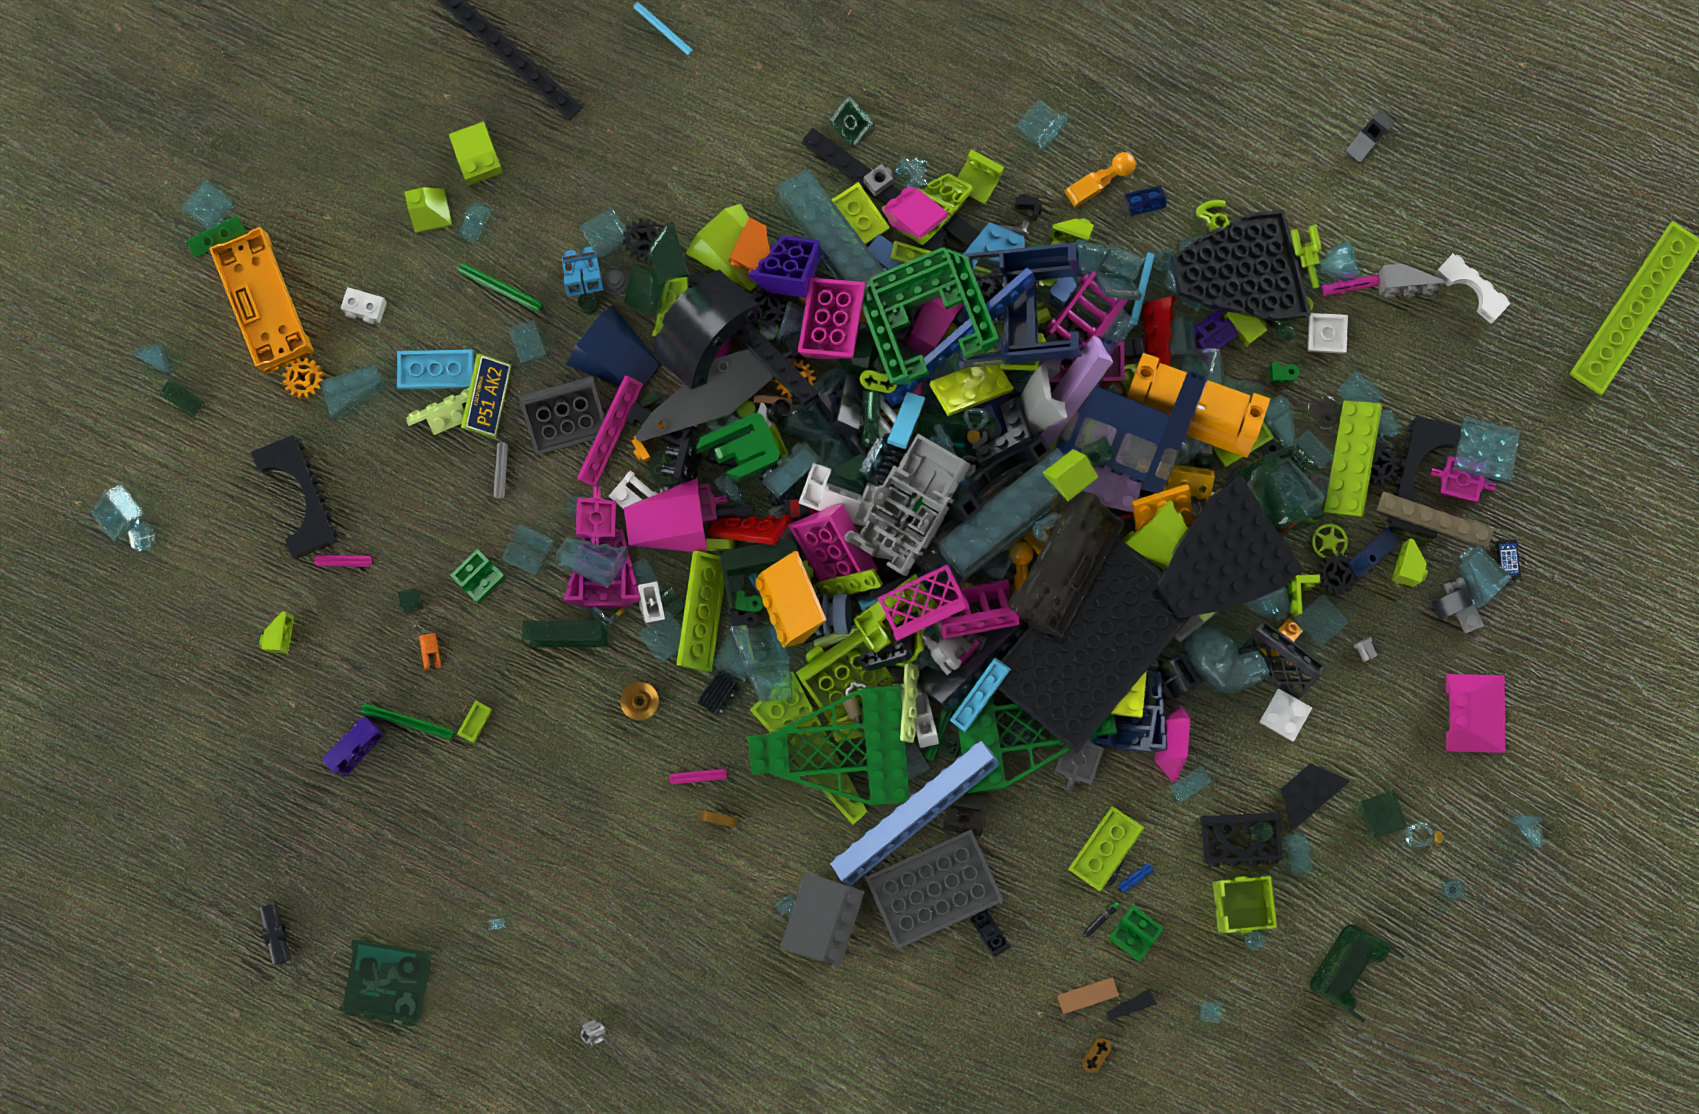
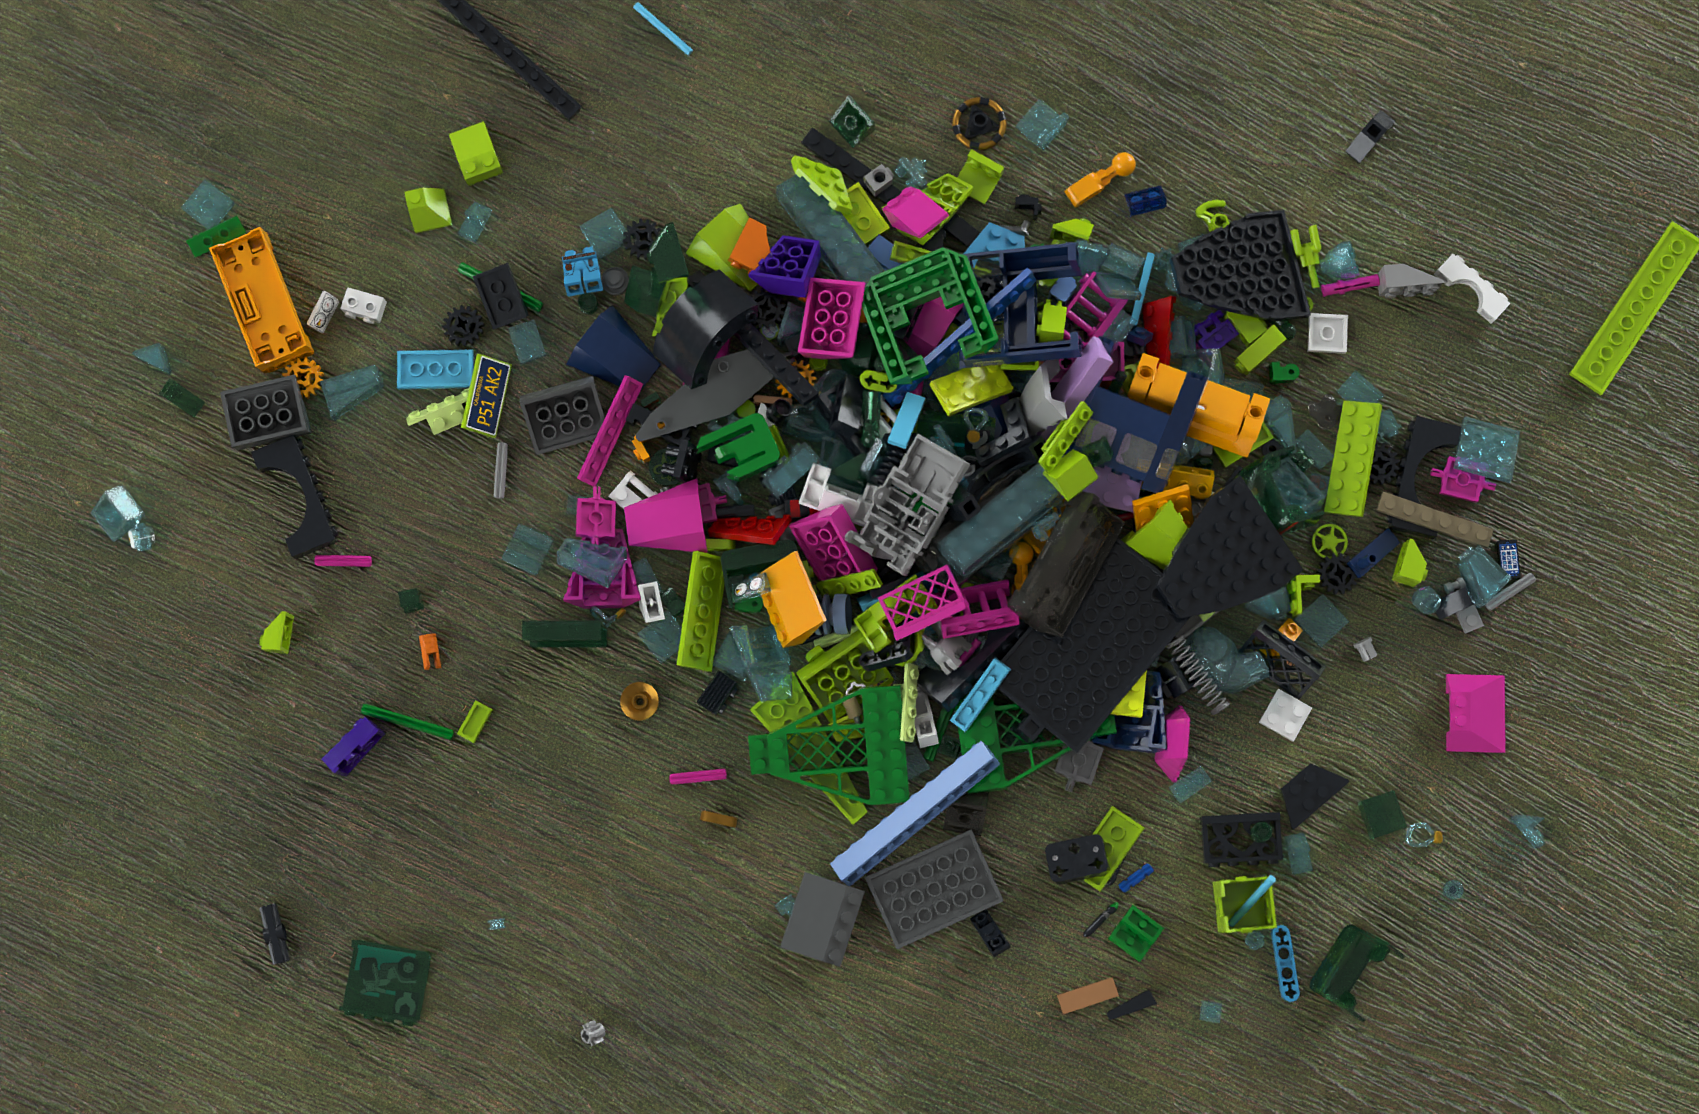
green slope [450,549,506,604] -> none
black leg [730,610,759,632] -> none
pearl gold beam [1082,1038,1111,1073] -> none
none -> dark grey slope [220,375,311,451]
none -> slope [307,291,339,333]
none -> black gear [442,305,485,347]
none -> black plate [472,263,529,330]
none -> slope [732,572,771,603]
none -> lime plate [791,155,853,215]
none -> lime plate [809,358,828,371]
none -> black piece [952,97,1007,150]
none -> black brick [1013,714,1045,743]
none -> lime hinge [1036,299,1067,343]
none -> lime bracket [1038,401,1093,473]
none -> black axle [1045,834,1110,885]
none -> clear green axle [1108,370,1127,394]
none -> dark blue plate [1127,327,1153,346]
none -> light grey piece [1167,635,1230,715]
none -> medium azure bar [1228,875,1276,927]
none -> lime slope [1234,325,1286,376]
none -> dark azure beam [1271,925,1300,1002]
none -> clear light blue head [1412,586,1441,615]
none -> light grey axle [1484,573,1536,611]

